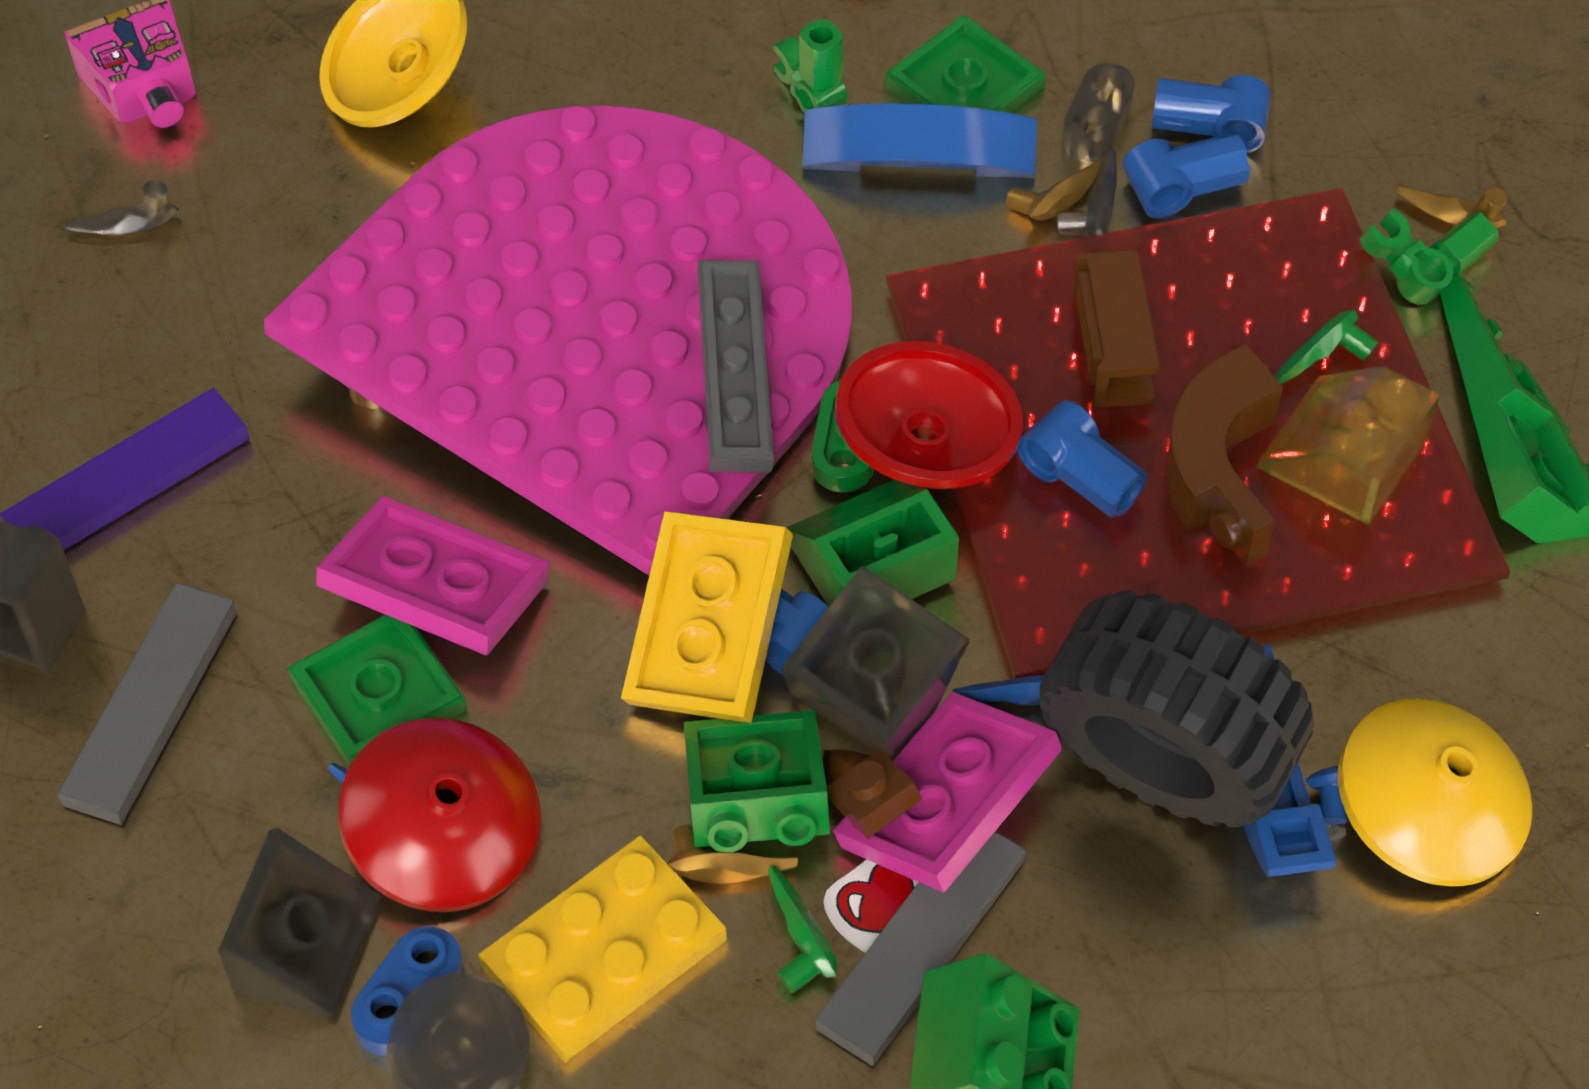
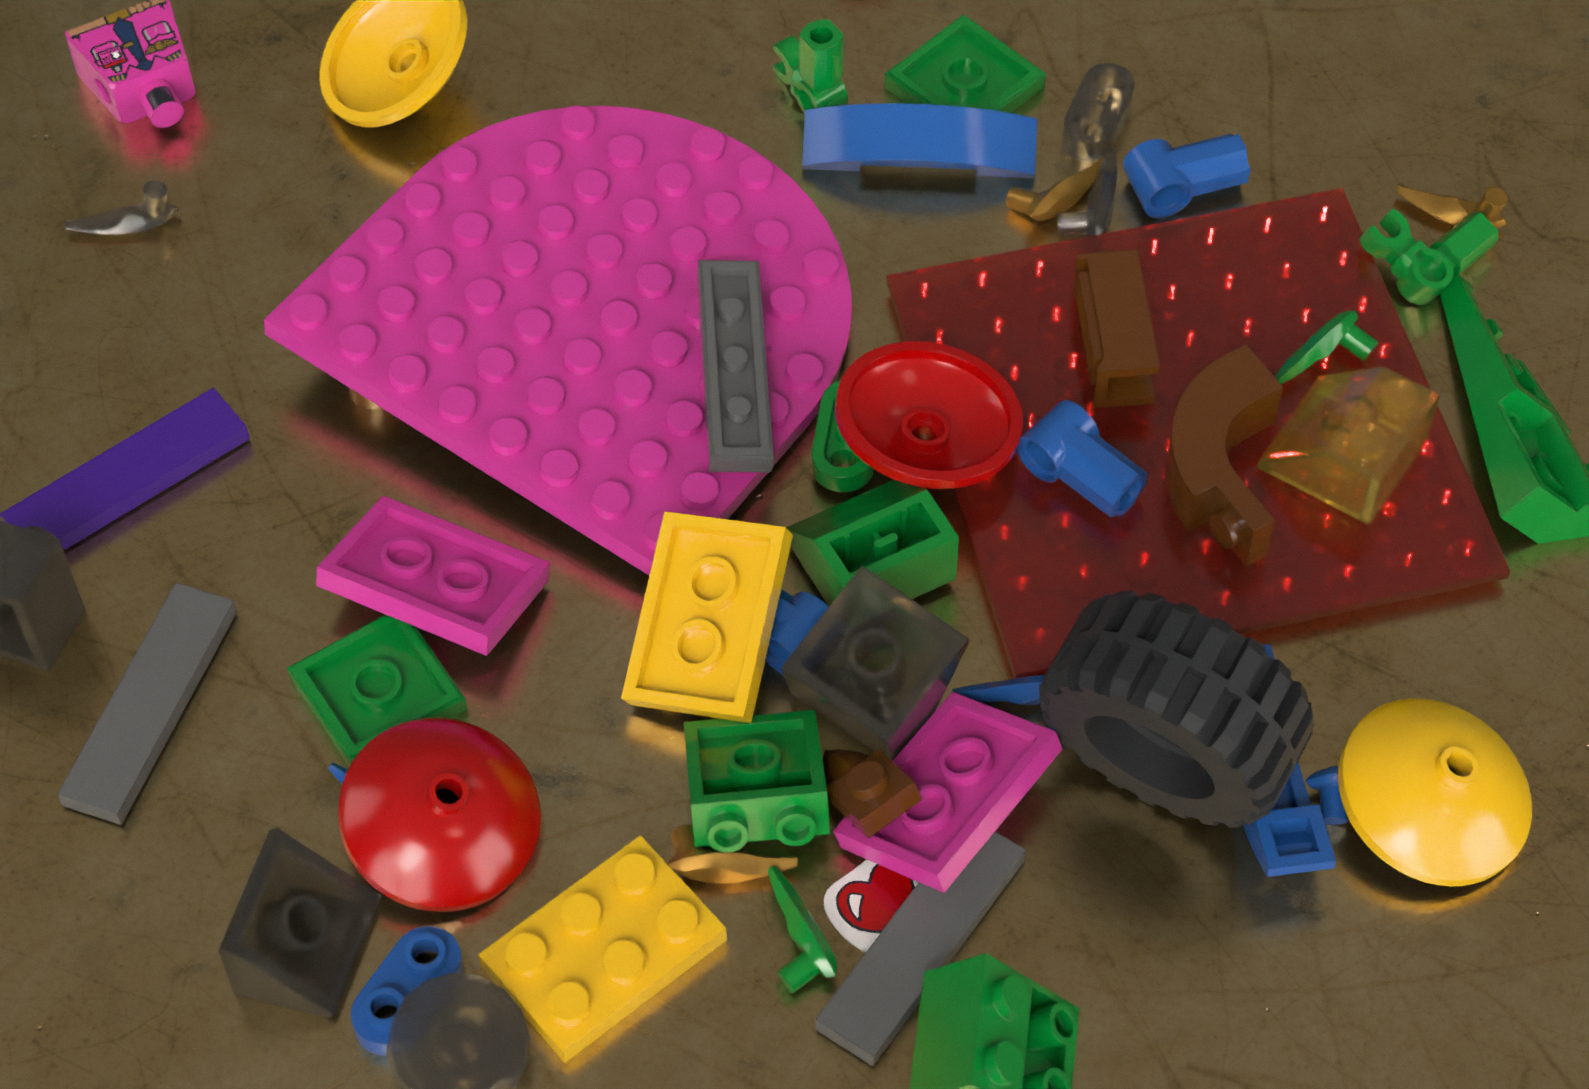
blue piece [1152,75,1271,153] -> none

